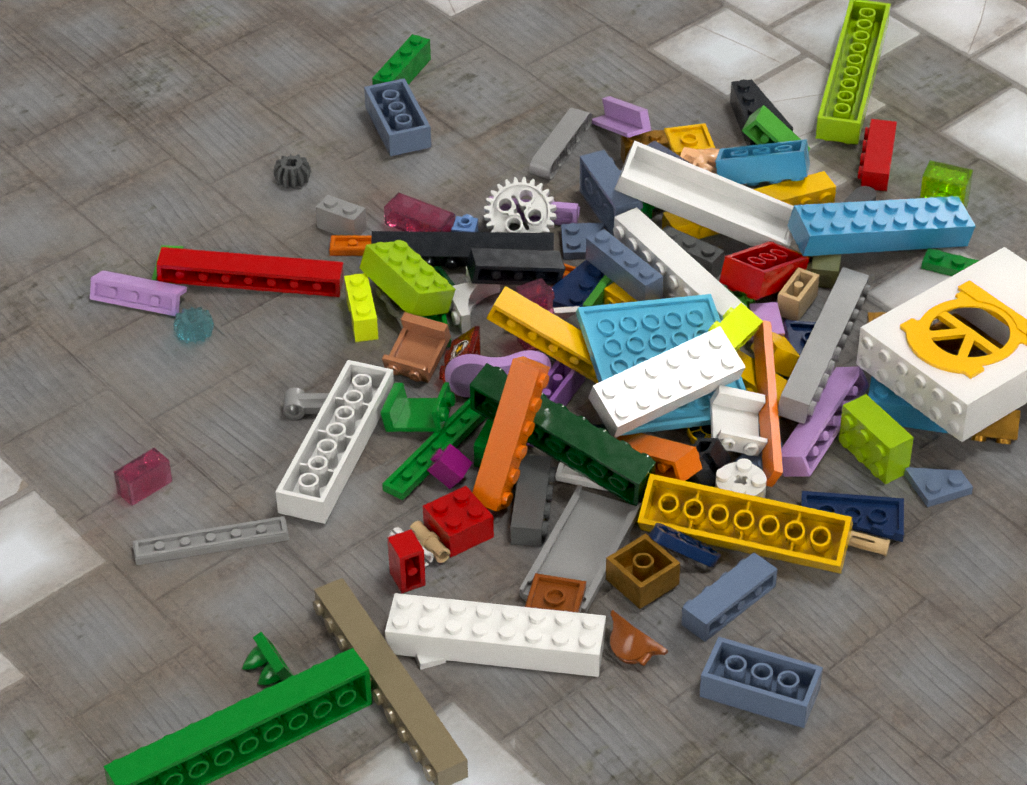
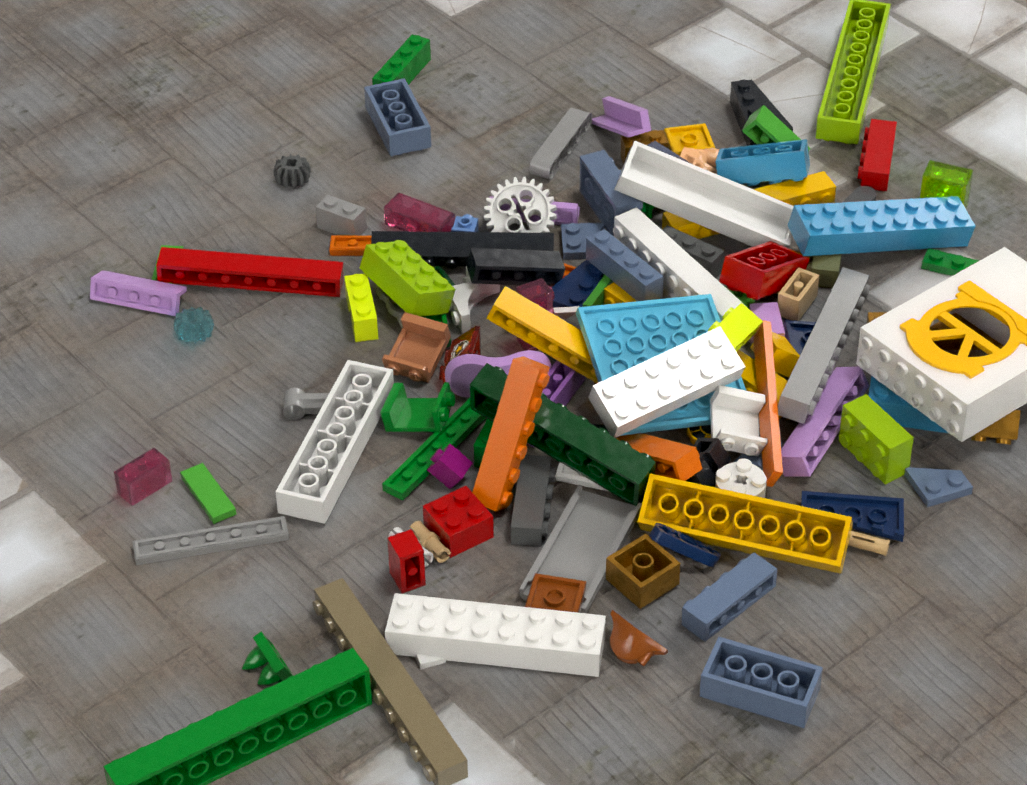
none -> bright green tile [180,463,237,524]

